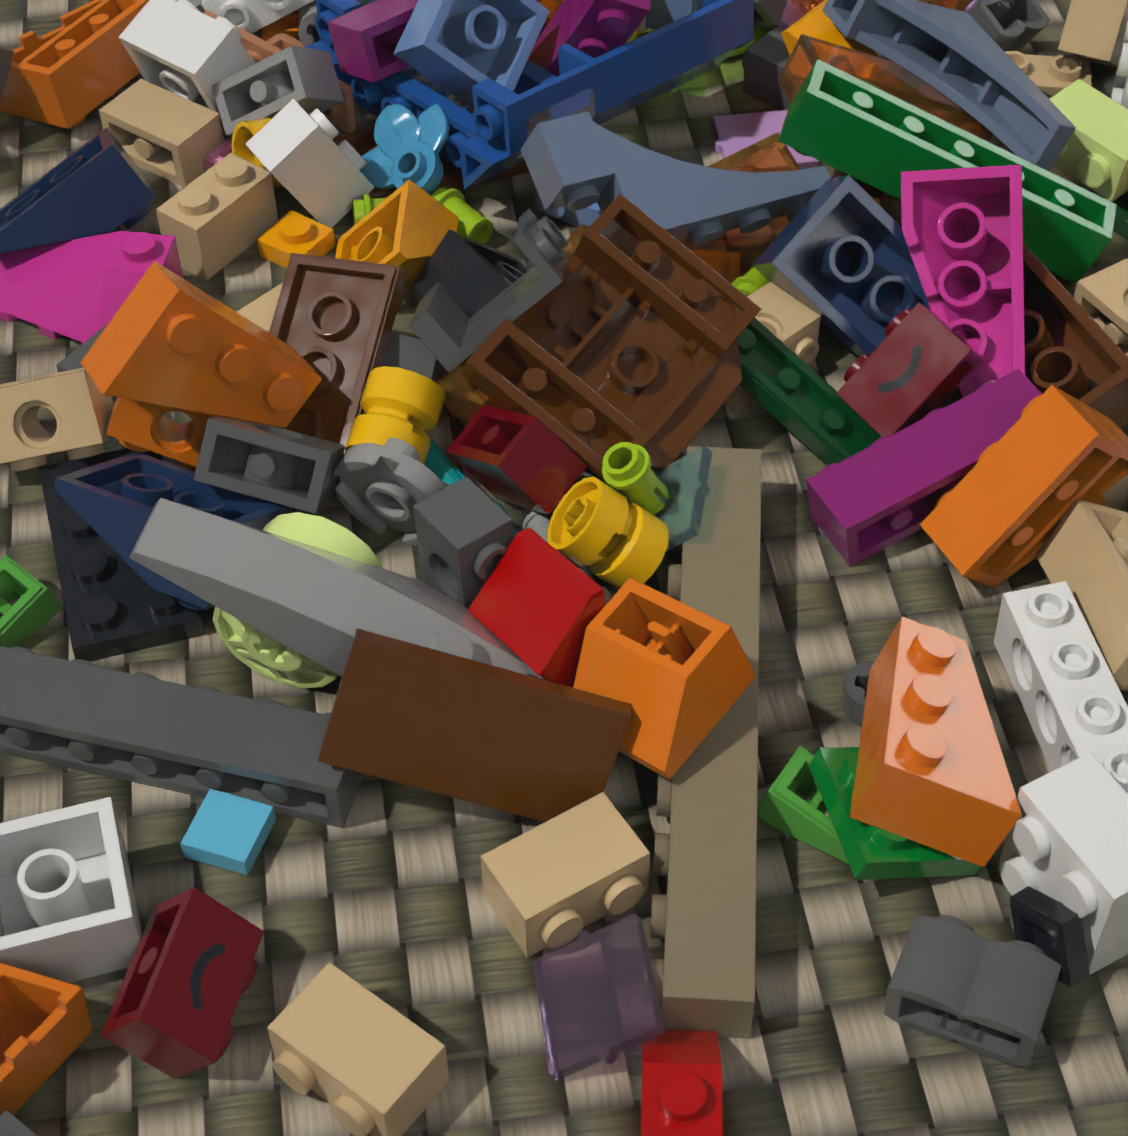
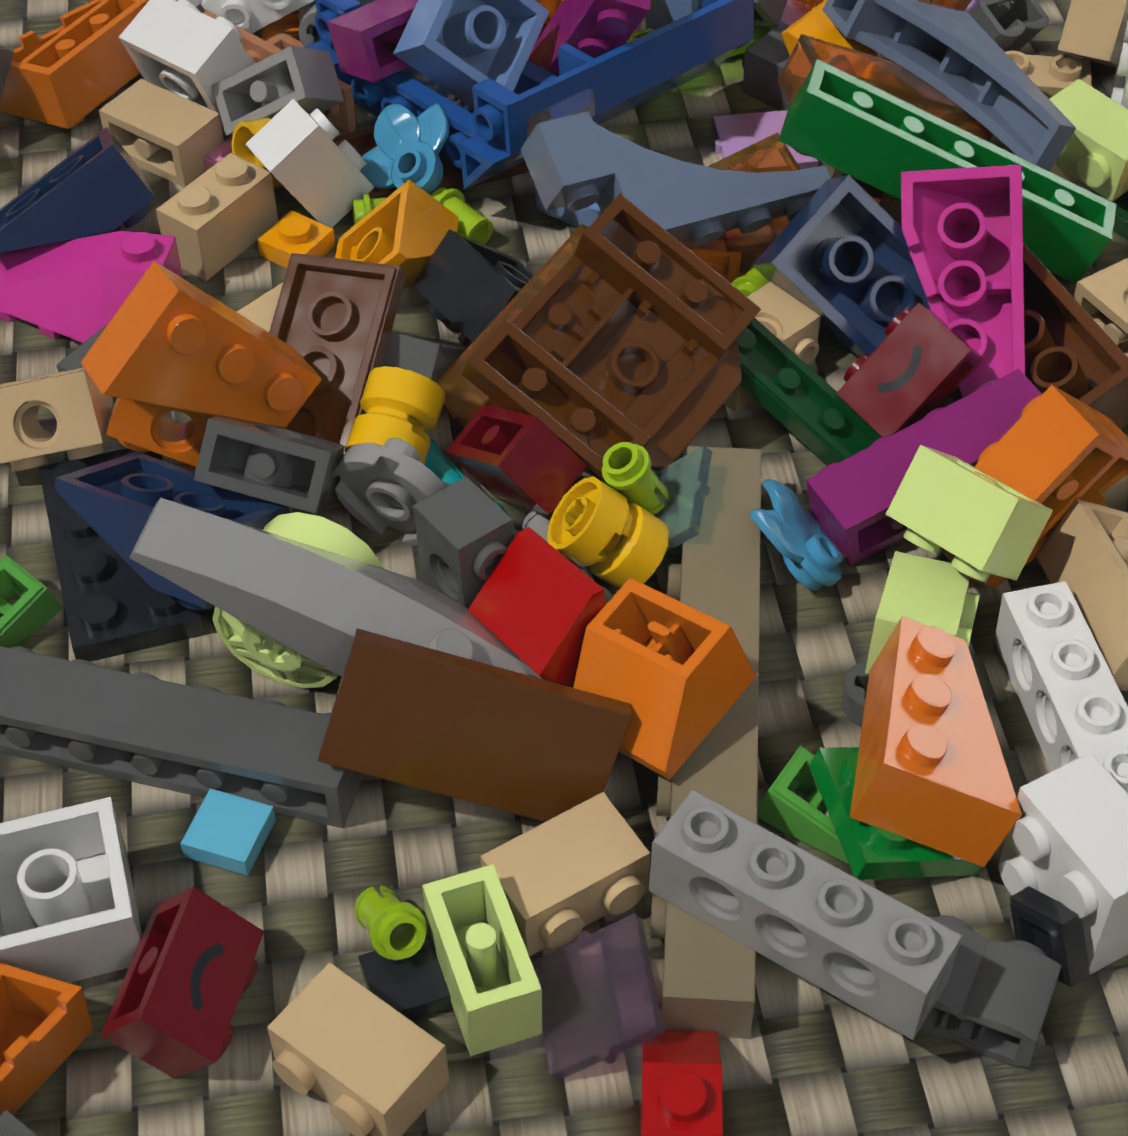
dark grey panel [409,209,568,372] -> none
none -> lime pin [354,885,427,960]
none -> black tile [358,934,452,1021]
none -> yellowish green brick [422,864,542,1056]
none -> light grey brick [649,790,962,1040]
none -> dark azure plate [749,479,842,591]
none -> yellowish green brick [865,551,980,674]
none -> yellowish green brick [886,445,1053,582]

